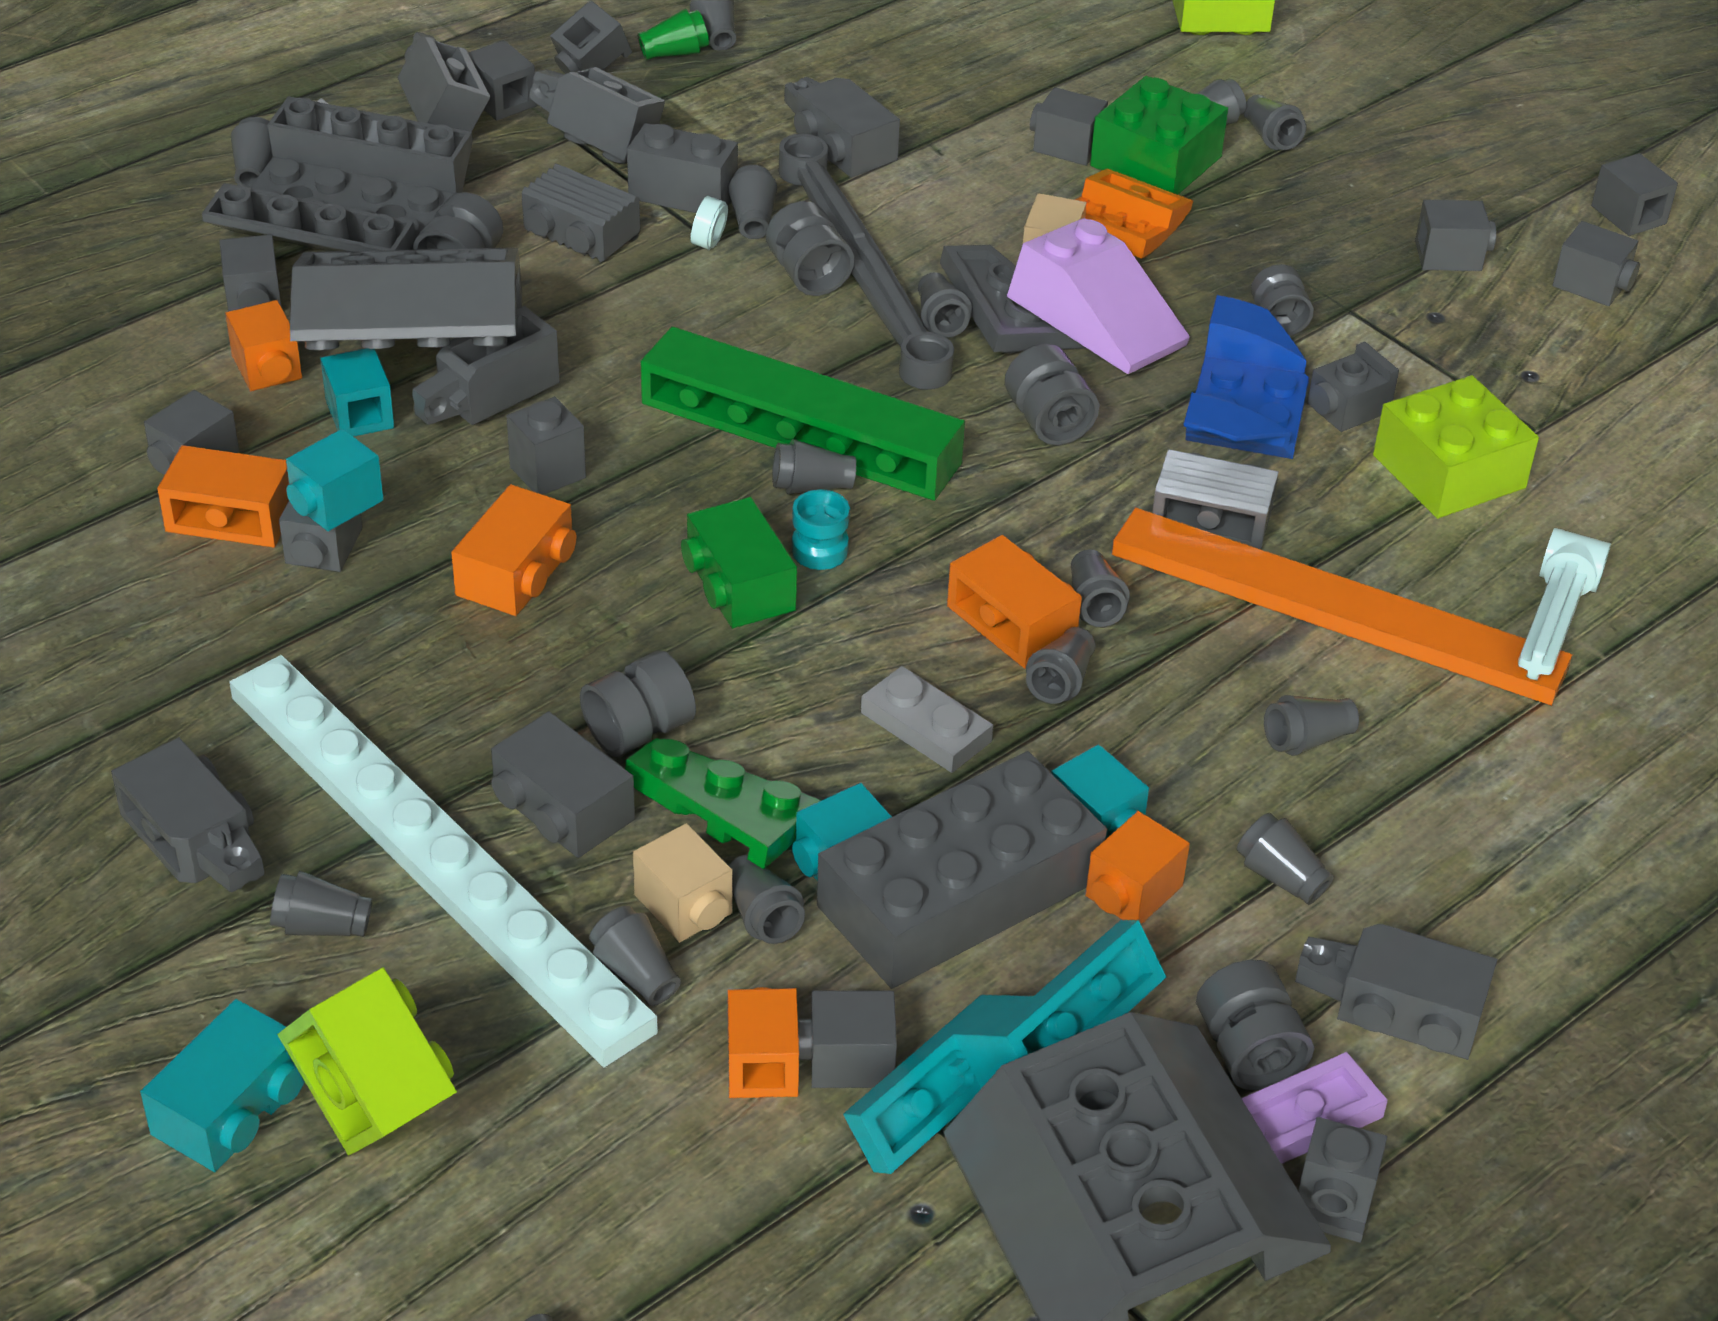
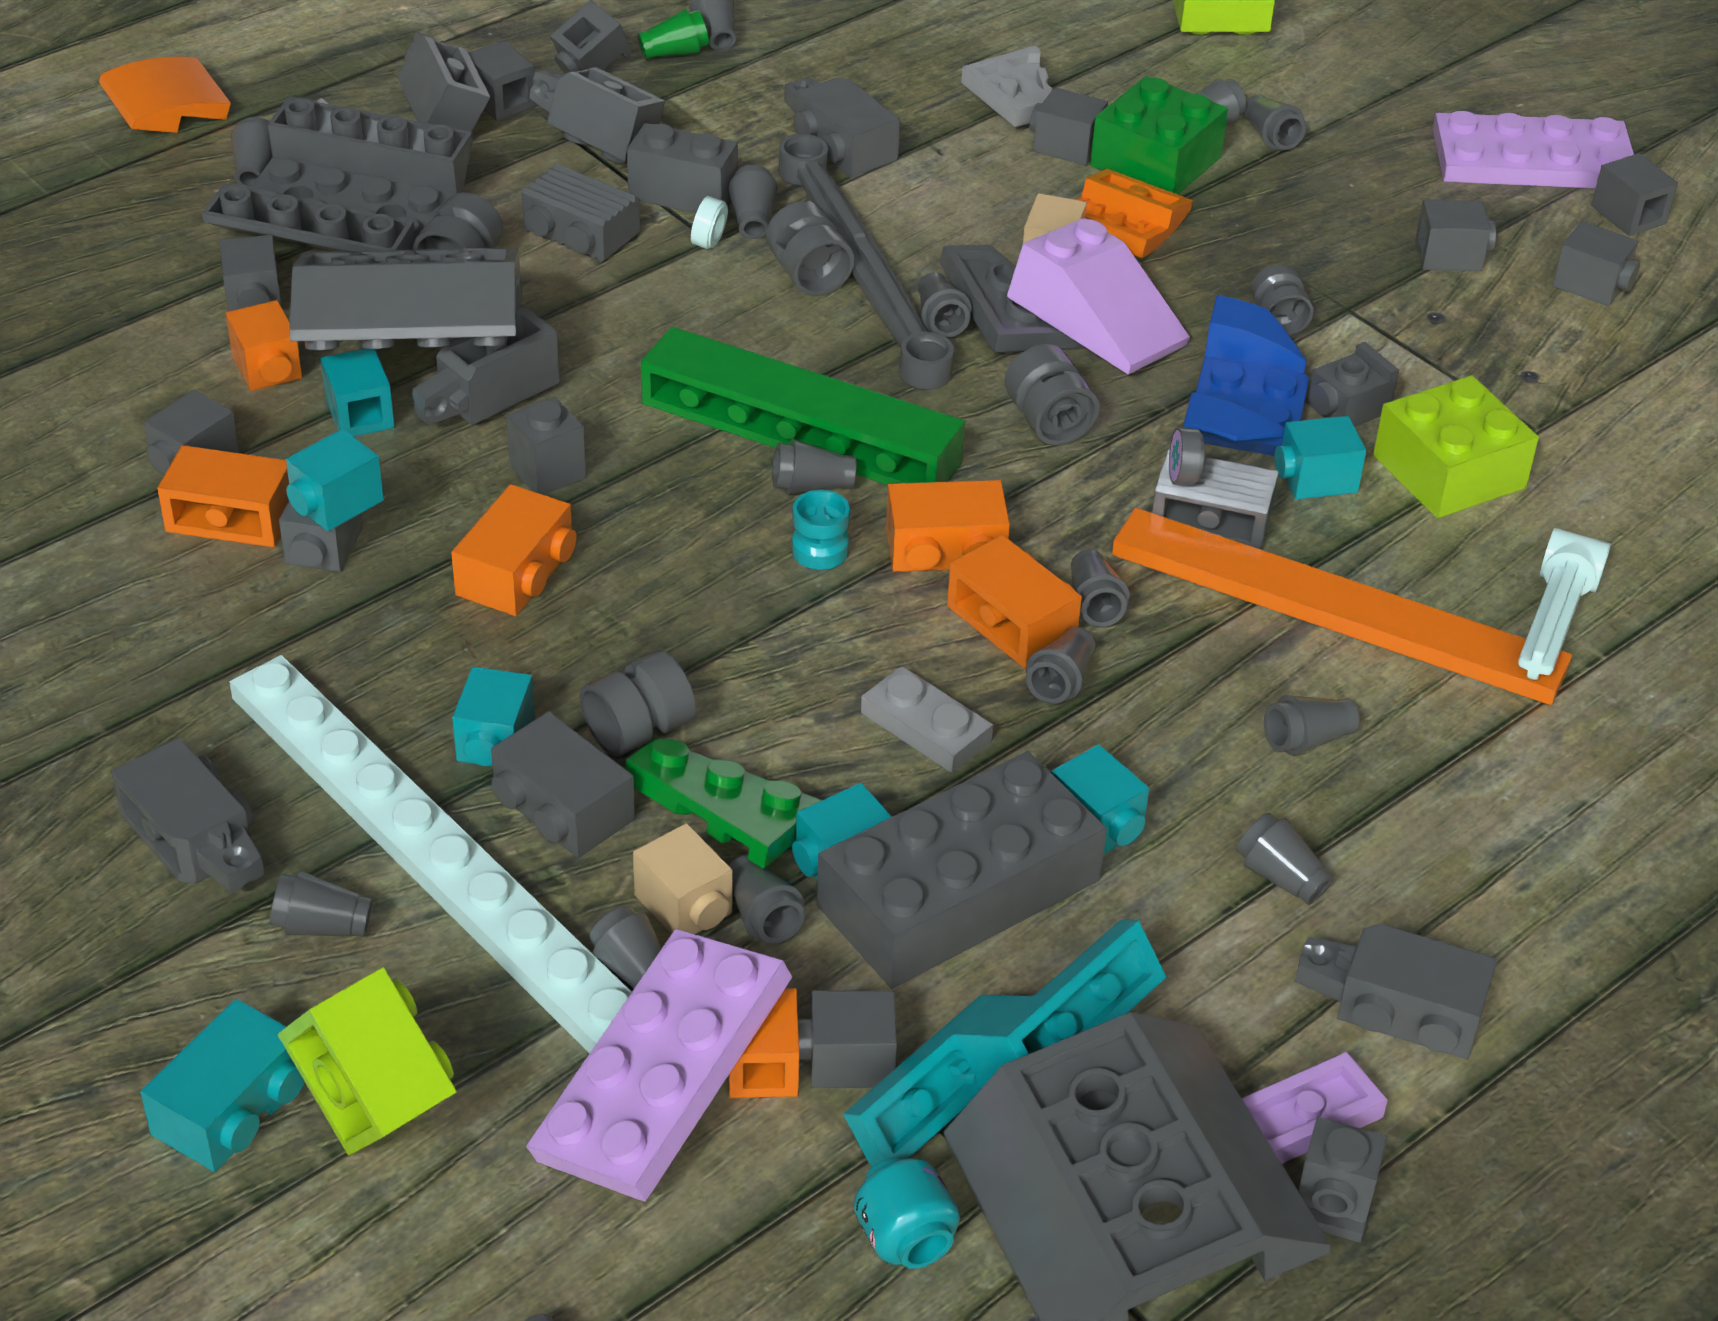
green brick [681,497,797,629] -> none
orange brick [1085,811,1190,924] -> none
dark grey wheel [1196,959,1315,1090] -> none
none -> orange slope [99,56,231,133]
none -> teal brick [452,667,535,767]
none -> lavender plate [526,929,792,1202]
none -> teal head [853,1158,960,1269]
none -> orange brick [886,480,1010,572]
none -> light grey wing [961,45,1052,127]
none -> dark grey tile [1169,427,1204,485]
none -> teal brick [1274,416,1366,500]
none -> lavender plate [1432,111,1634,188]

